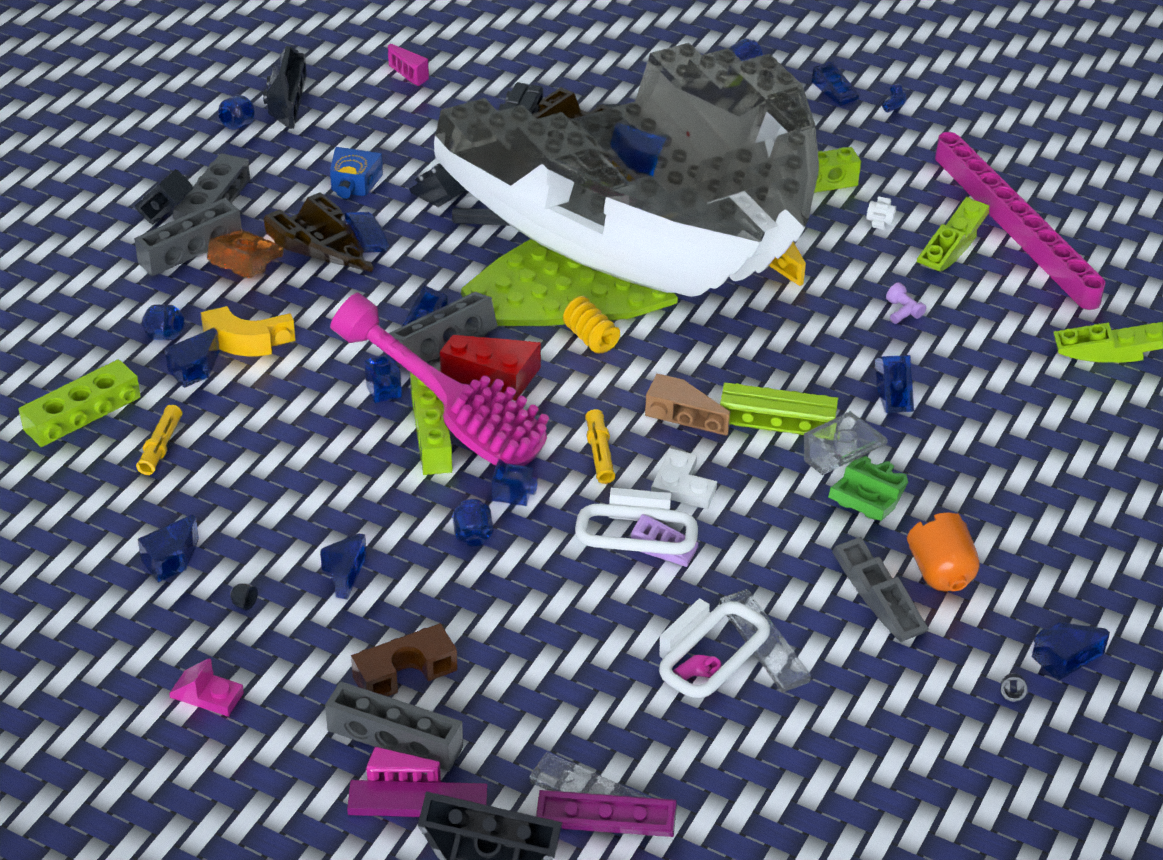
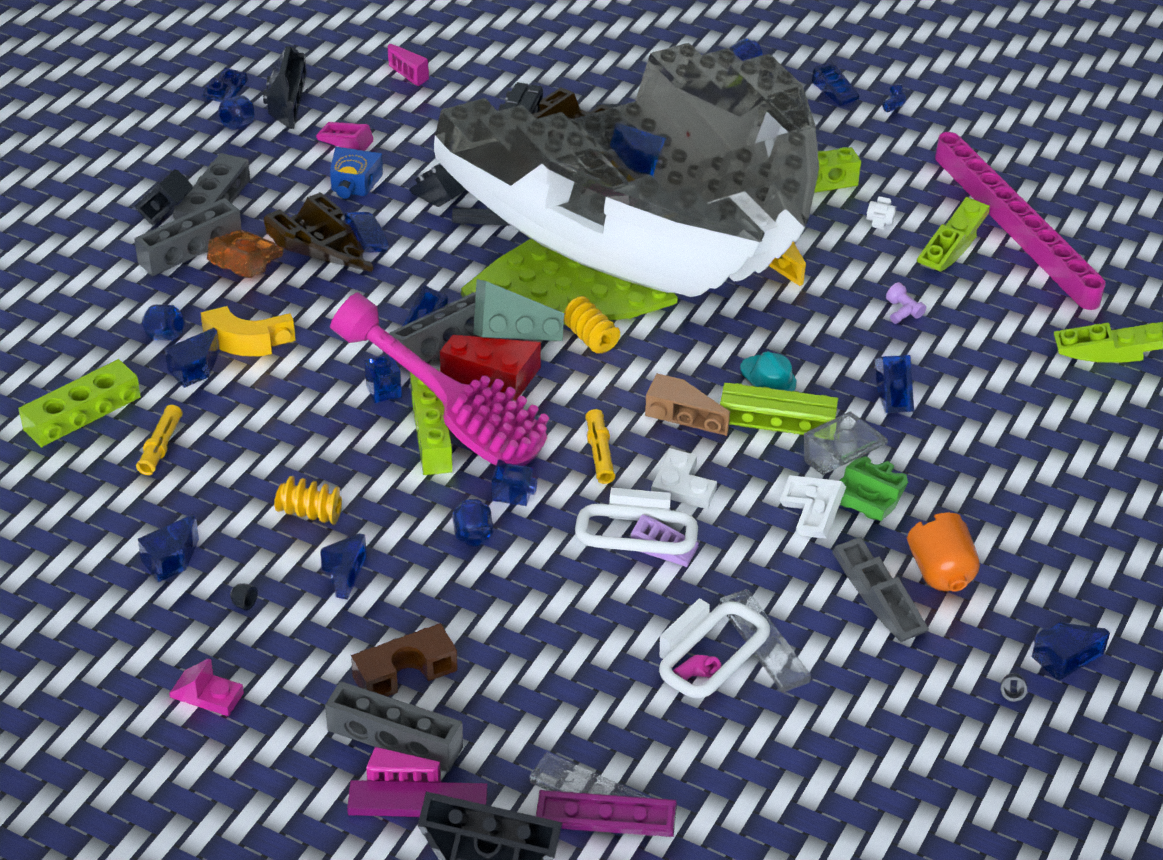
none -> clear blue slope [201,68,248,103]
none -> yellow piece [274,476,342,525]
none -> dark pink slope [316,122,374,151]
none -> sand green wedge [473,279,564,341]
none -> teal piece [740,351,797,391]
none -> white plate [779,475,846,539]

